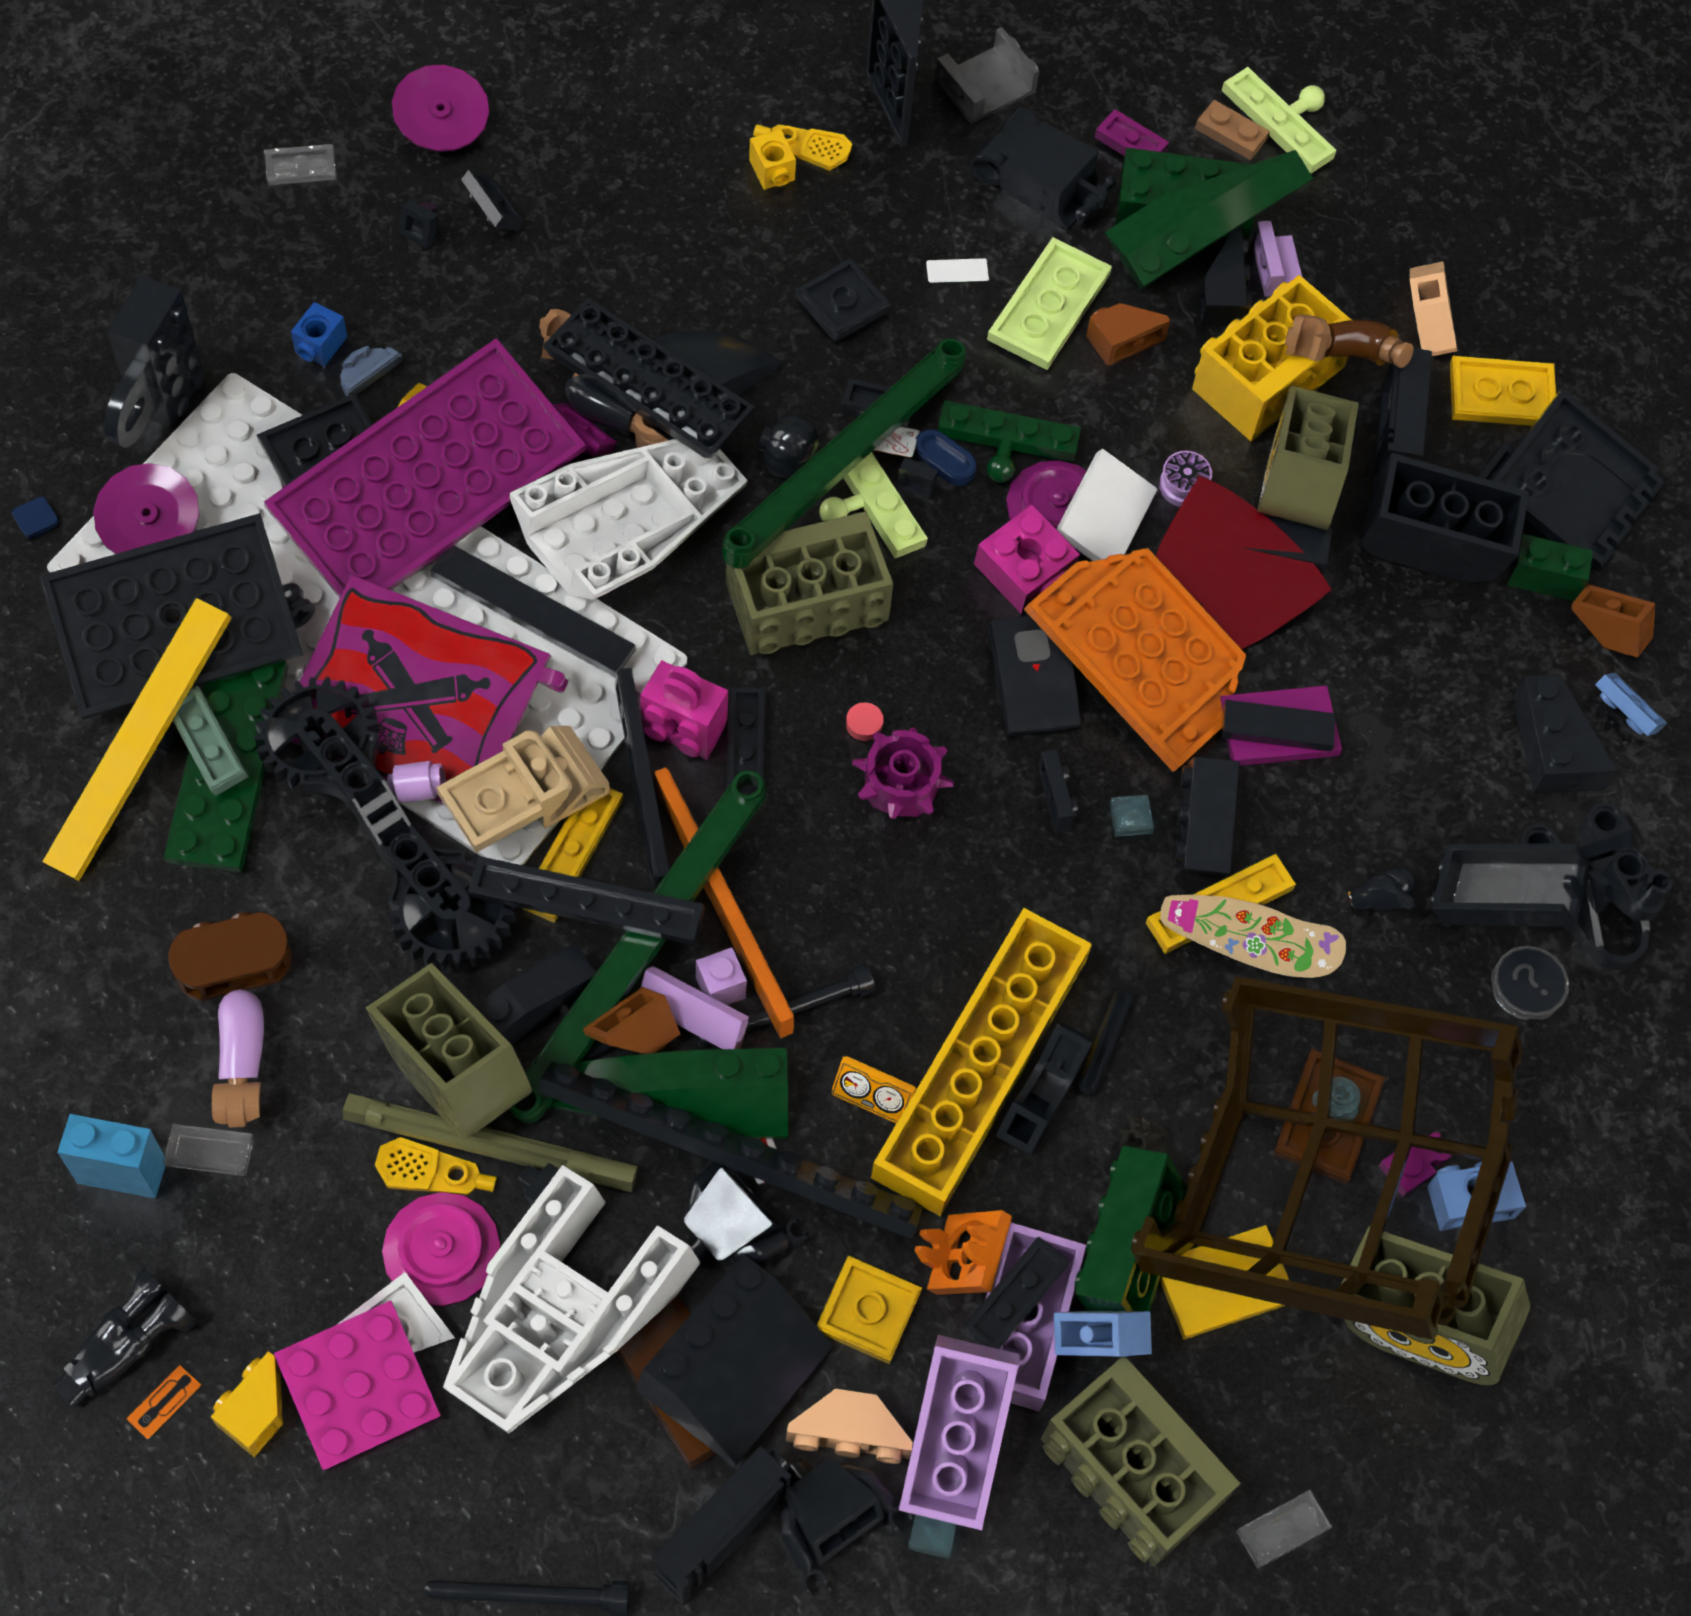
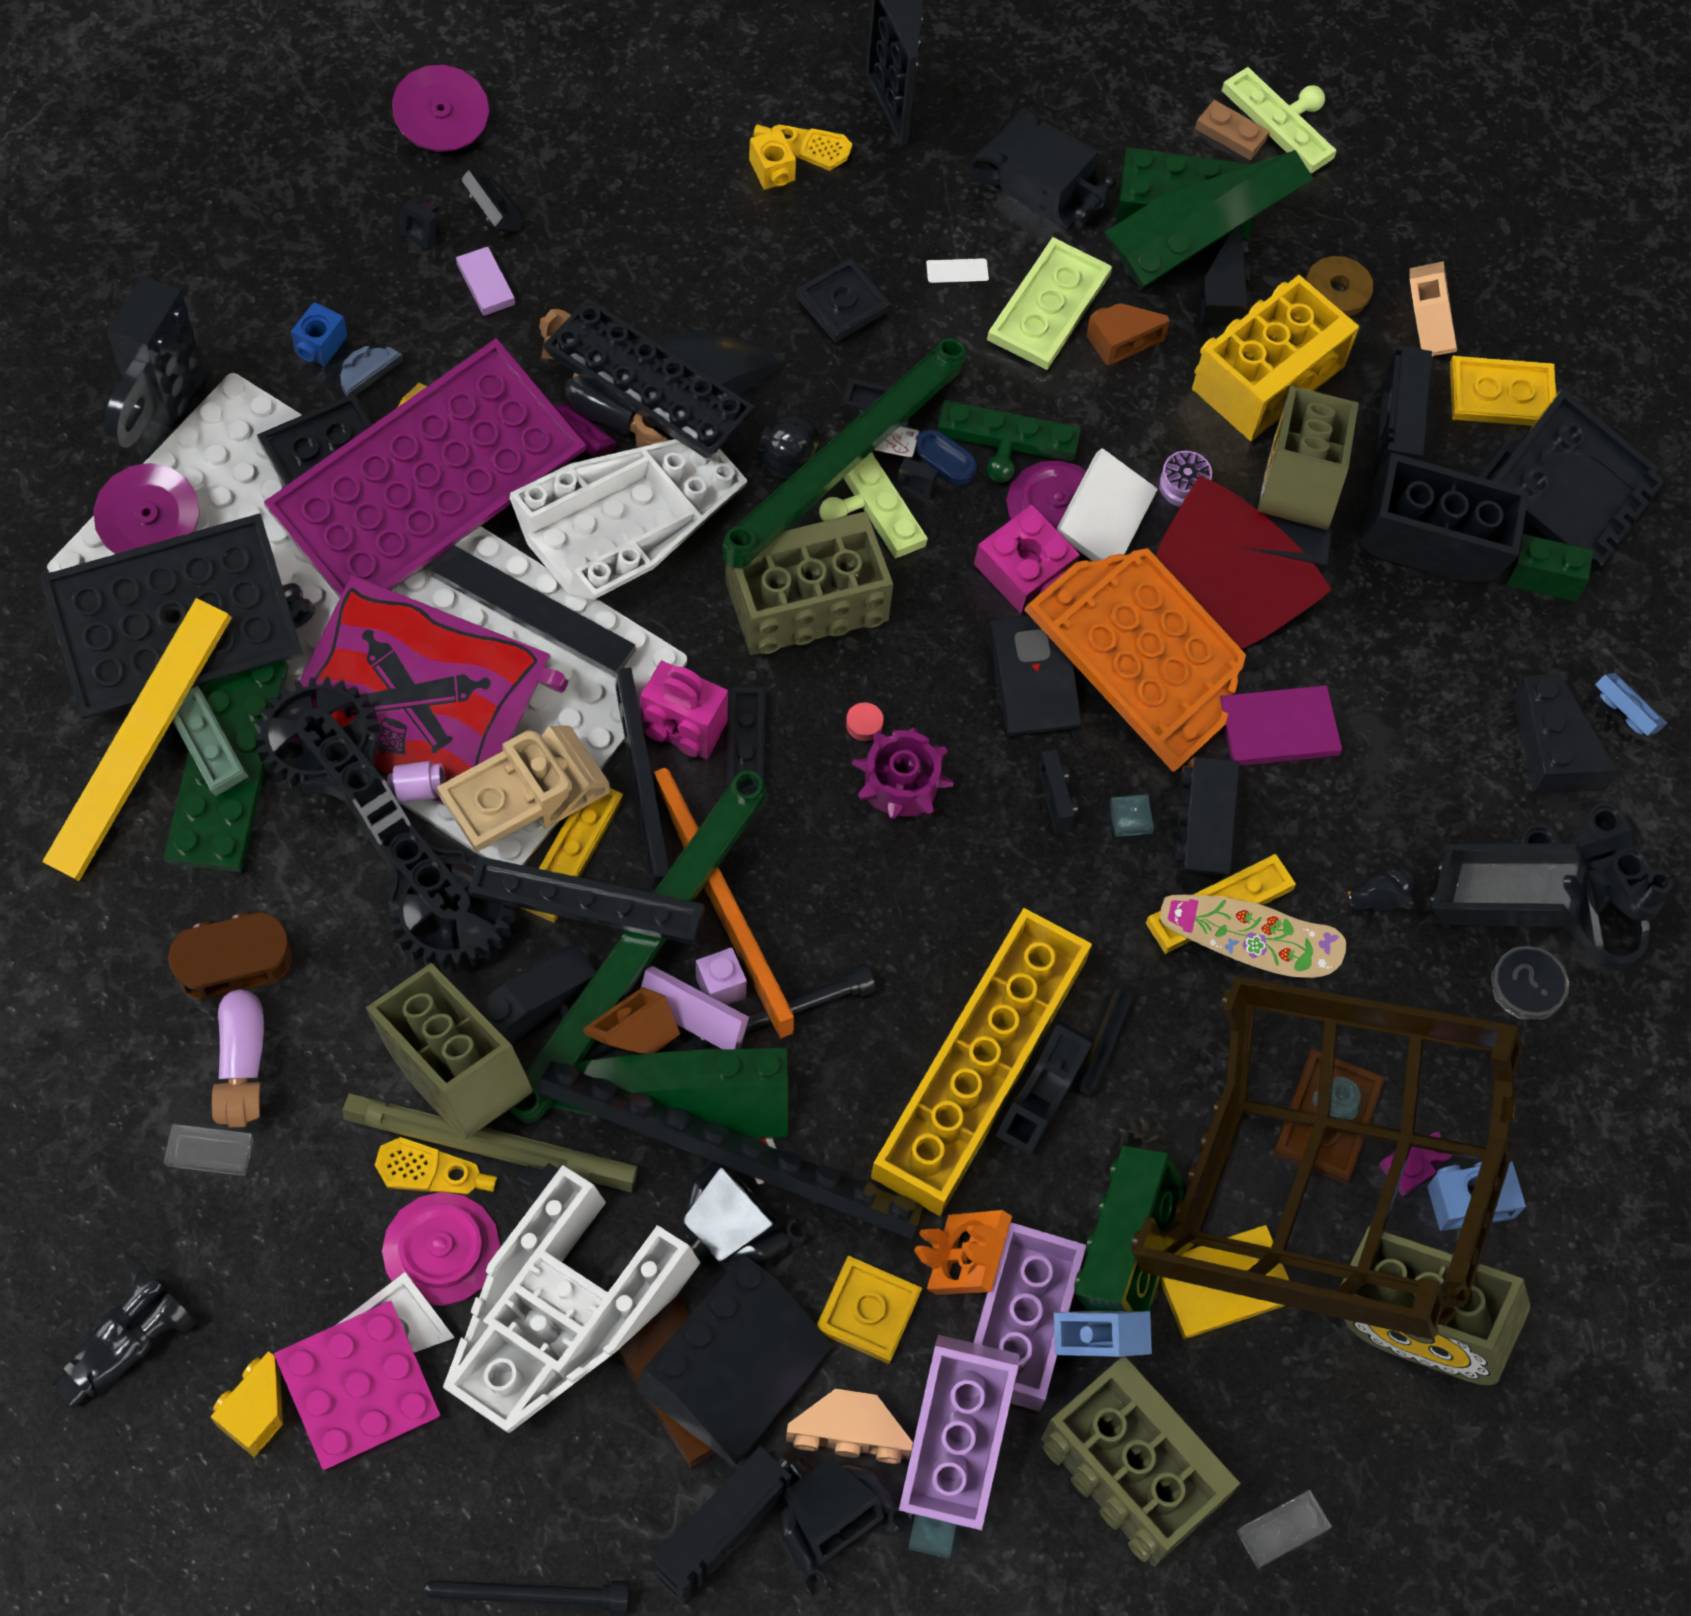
dark blue piece [12,497,59,539] -> none
dark azure brick [57,1114,167,1199] -> none
orange sticker [126,1365,201,1439] -> none
clear plate [265,144,337,185] -> none
slope [832,1056,916,1124] -> none
flat silver panel [935,27,1039,125] -> none
black tile [960,1236,1070,1349] -> none
magenta plate [1095,109,1169,156] -> none
black tile [1222,700,1335,751] -> none
lavender panel [1252,221,1302,297] -> none
piece [1285,315,1413,368] -> none
dark orange slope [1572,584,1656,657] -> none
none -> lavender tile [456,246,515,316]
none -> pearl gold tile [1306,256,1373,317]

